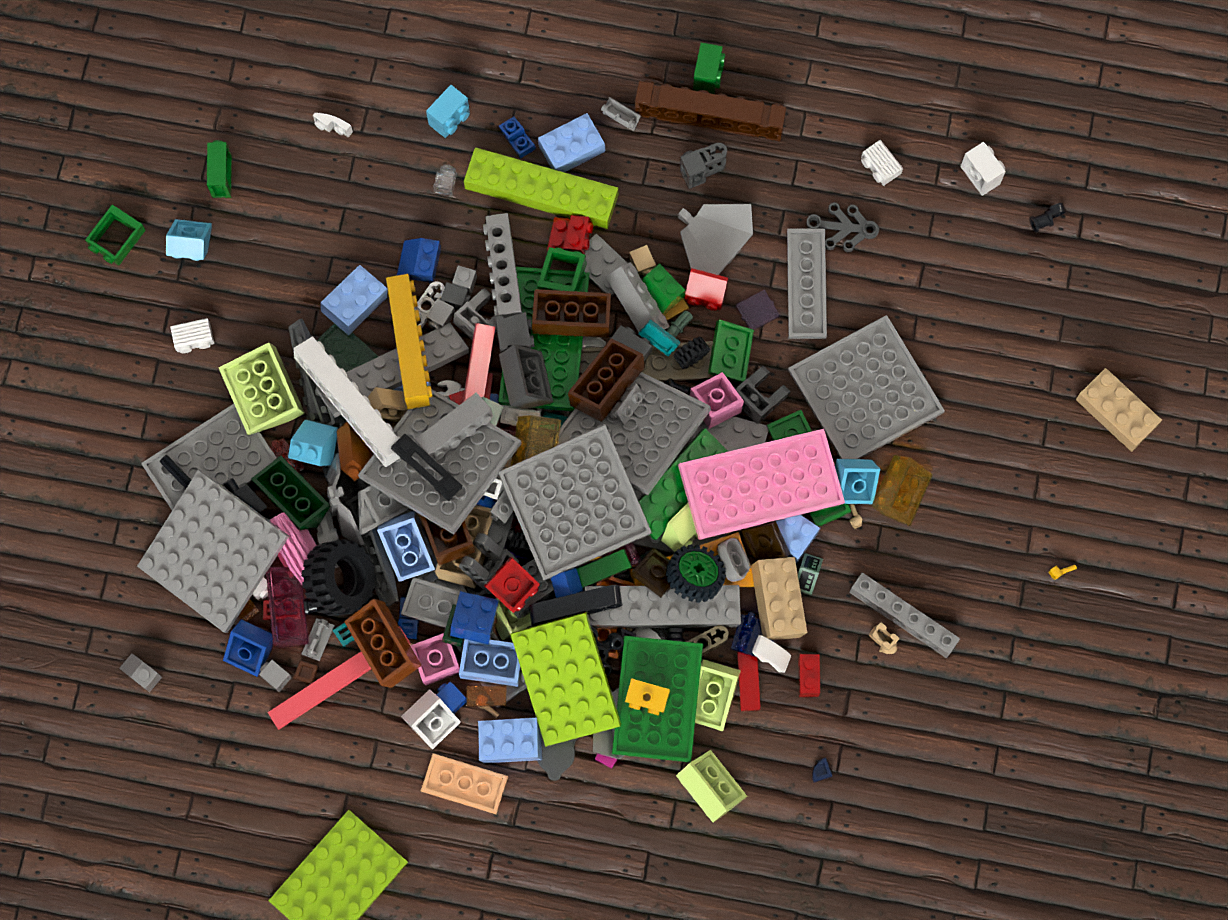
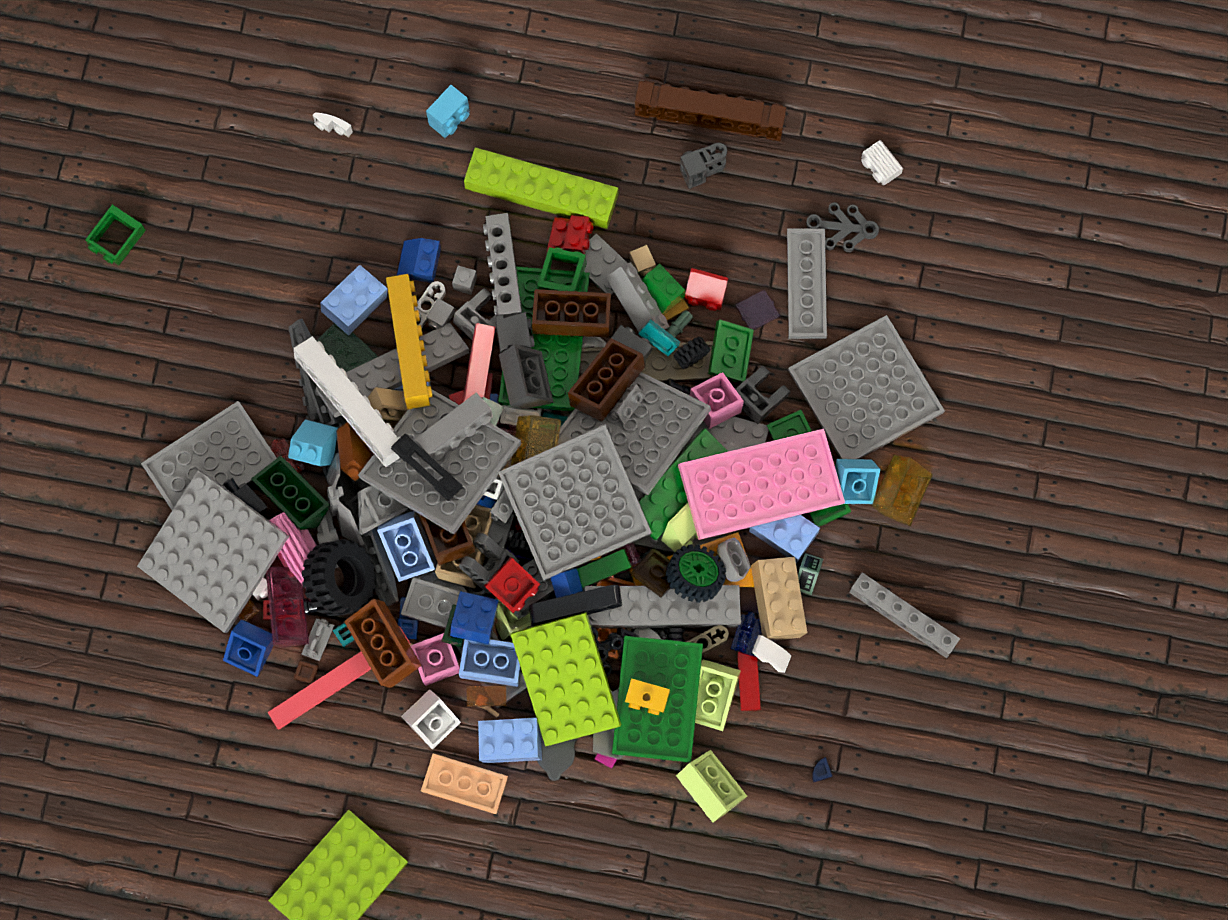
light grey slope [119,653,162,693] -> none
black axle [160,455,191,489] -> none
medium azure slope [166,219,212,261] -> none
white brick [170,318,214,353] -> none
green window [207,140,232,198] -> none
yellowish green slope [219,343,305,435] -> none
light grey brick [259,660,292,692] -> none
clear brick [433,165,457,196] -> none
white hand [437,380,465,399] -> none
blue brick [437,682,467,714] -> none
dark grey brick [441,282,471,310] -> none
blue slope [499,116,536,159] -> none
light blue brick [538,113,605,172] -> none
light grey hinge [601,97,641,131] -> none
light grey panel [678,204,753,275] -> none
green brick [693,42,725,94] -> none
dark brown tile [741,521,790,562] -> none
red brick [798,654,820,697] -> none
tan hand [849,504,862,529] -> none
tan animal [869,623,899,654] -> none
white brick [961,142,1006,196] -> none
black connector [1029,203,1066,233] -> none
yellow hand [1048,565,1077,580] -> none
tan brick [1076,368,1162,452] -> none

